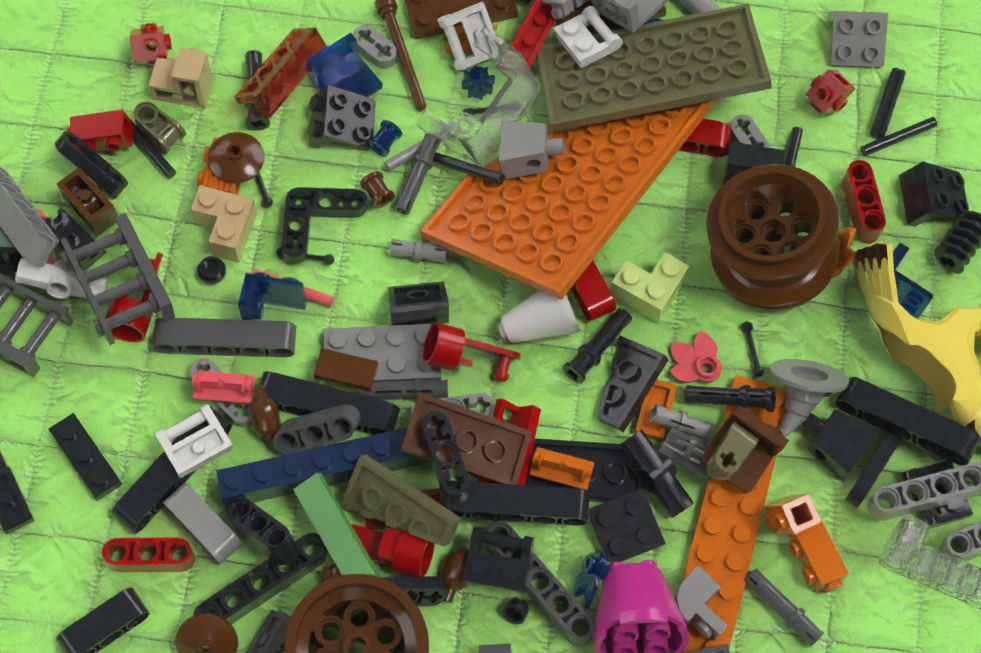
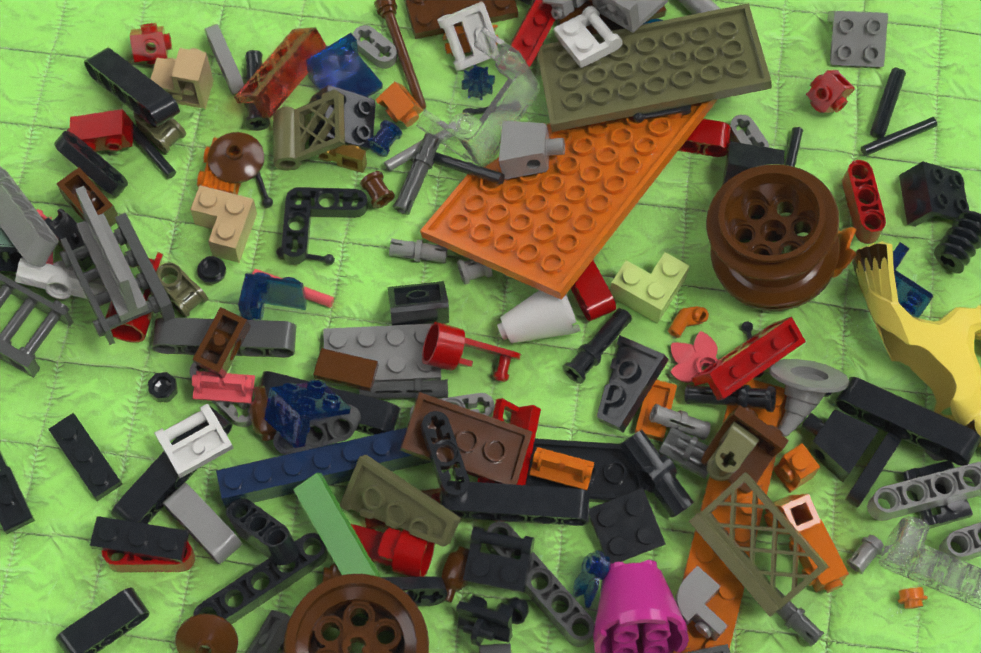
none -> light grey fence [75,186,149,322]
none -> black beam [84,47,180,128]
none -> black plate [89,516,189,563]
none -> black tile [148,372,178,402]
none -> olive piece [156,262,208,318]
none -> reddish brown brick [192,307,251,378]
none -> light grey beam [204,24,245,95]
none -> clear blue bracket [264,380,351,448]
none -> olive piece [273,89,345,171]
none -> pearl gold plate [318,144,367,173]
none -> orange brick [375,82,424,127]
none -> black hips [456,595,513,646]
none -> light grey bush [457,260,492,285]
none -> black hinge [633,105,691,123]
none -> orange arm [668,306,709,338]
none -> olive fence [689,472,829,617]
none -> red fence [691,317,806,400]
none -> orange brick [773,443,820,493]
none -> light grey pin [847,534,884,574]
none -> orange plate [898,587,928,609]

